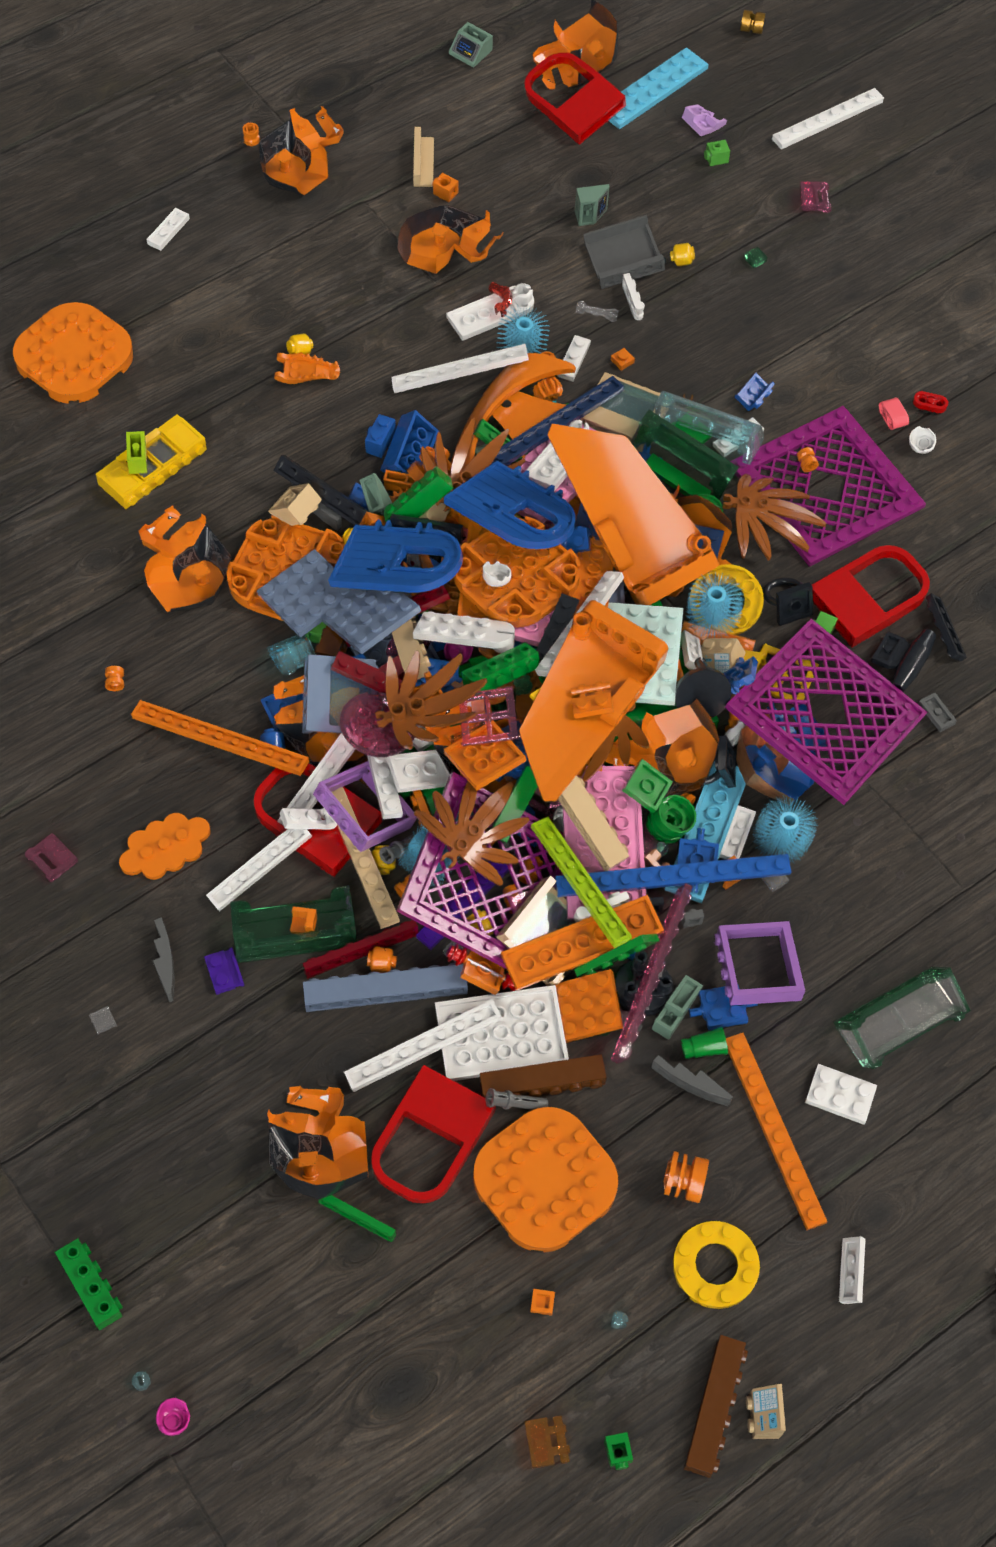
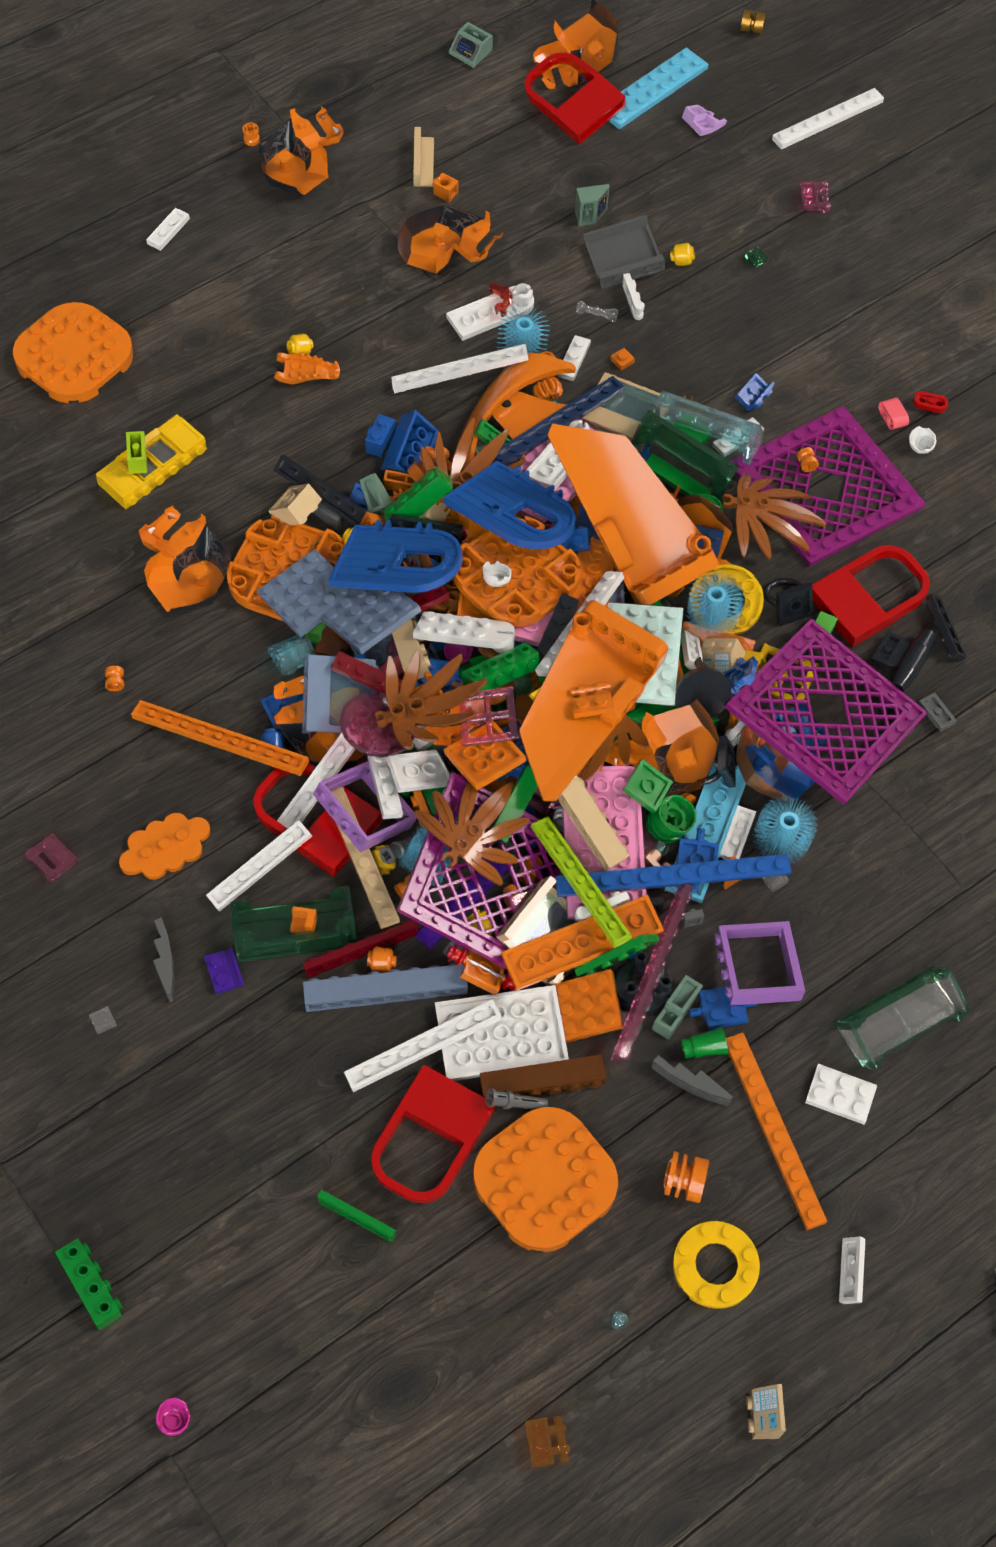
clear light blue hinge [132,1371,151,1391] -> none
orange piece [267,1086,368,1199] -> none
white plate [280,808,337,830] -> none
orange plate [530,1289,555,1315] -> none
green brick [604,1432,633,1470] -> none
reddish brown brick [684,1335,748,1478] -> none
bright green brick [704,140,730,166] -> none

